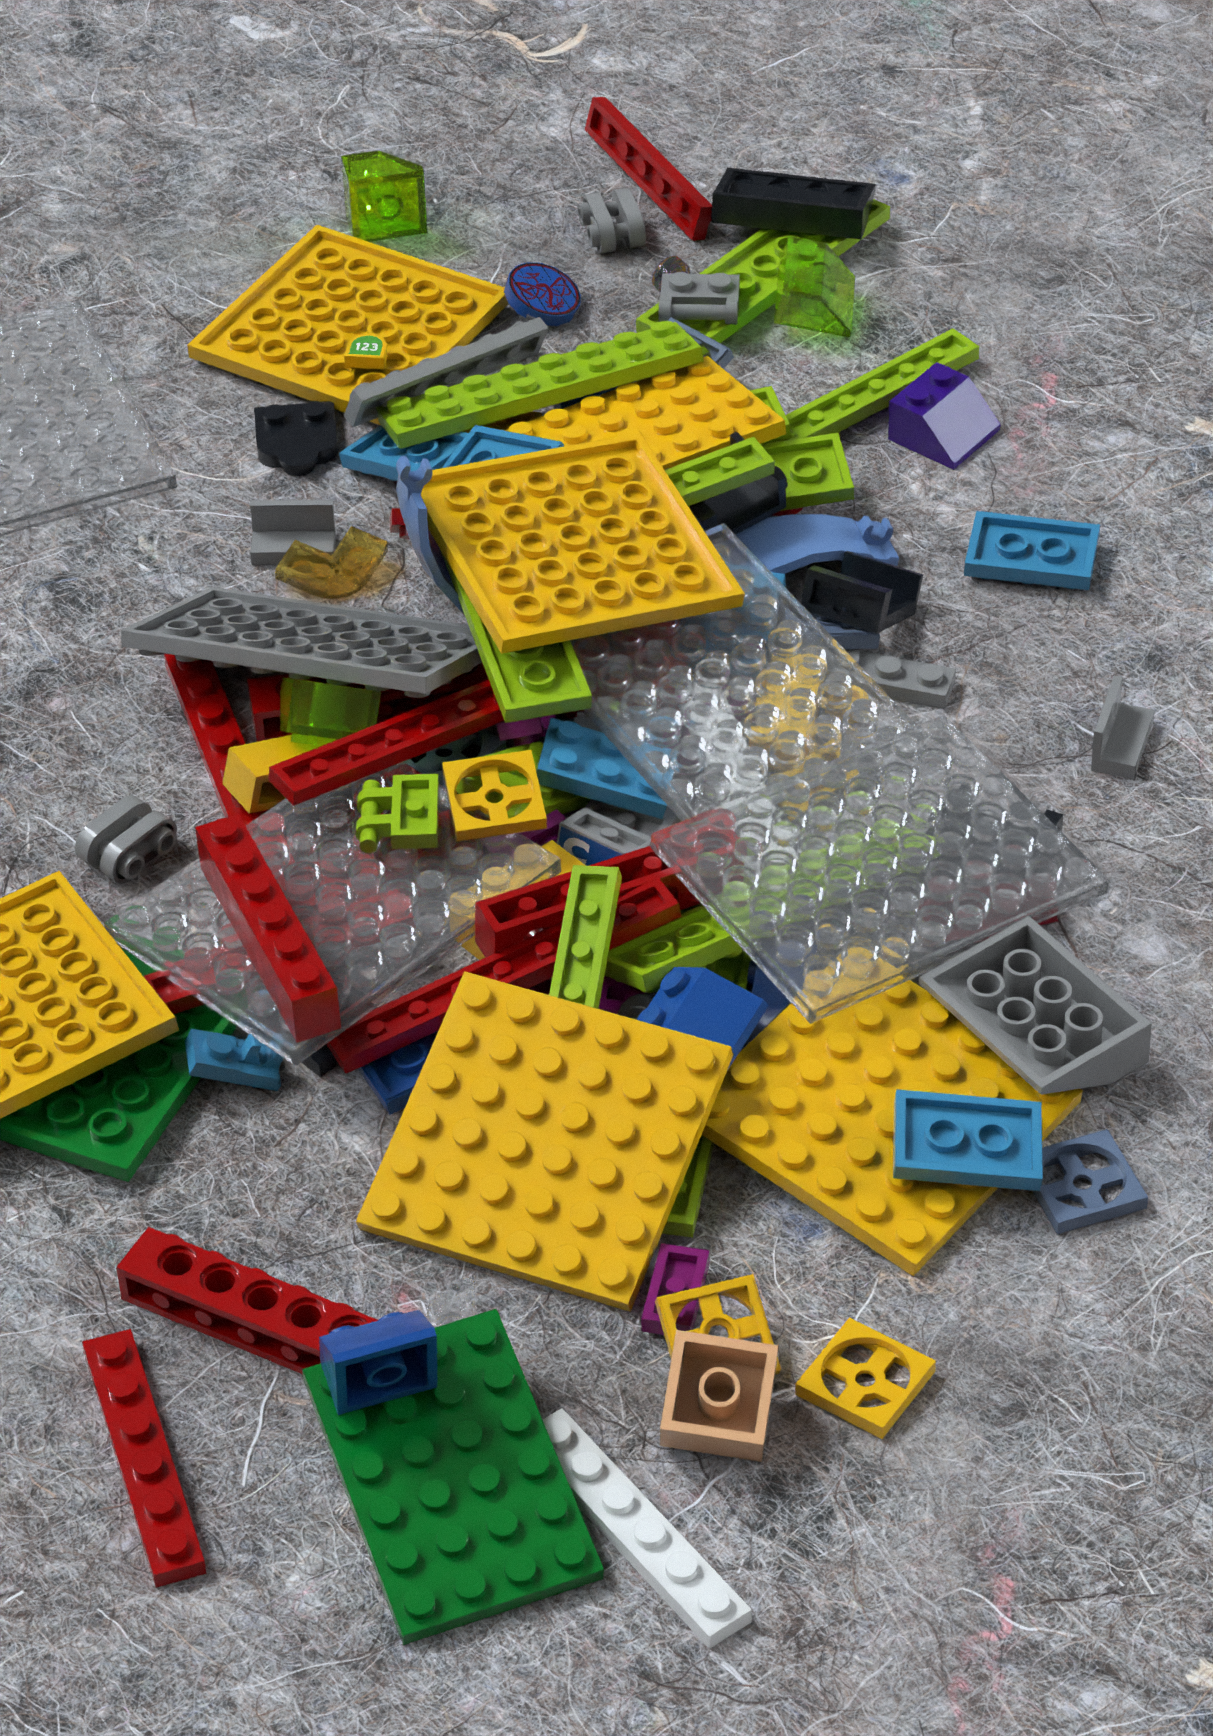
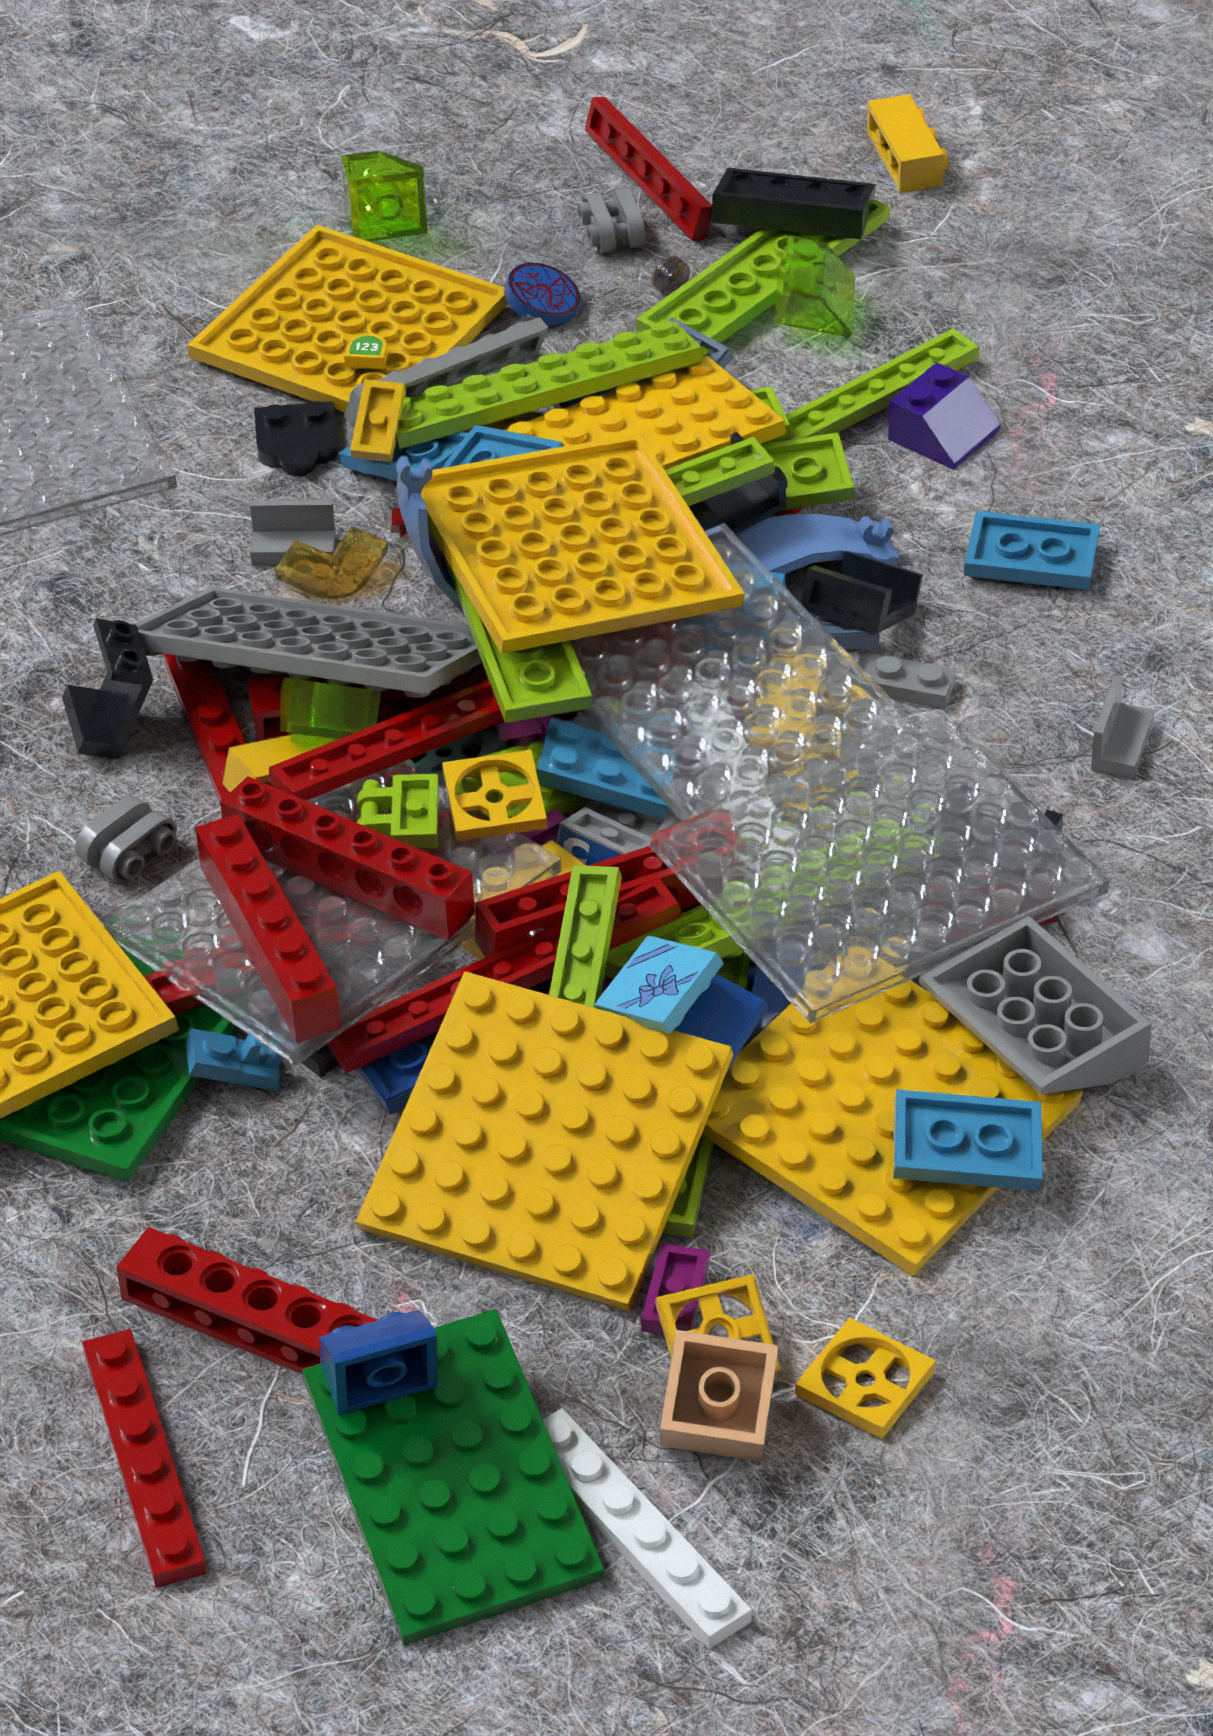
light grey plate [659,272,740,324] -> none
sand blue piece [1033,1129,1148,1234] -> none
none -> black panel [62,618,154,759]
none -> red brick [220,776,475,941]
none -> yellow plate [350,379,406,462]
none -> medium azure tile [594,935,724,1034]
none -> yellow brick [867,94,948,193]

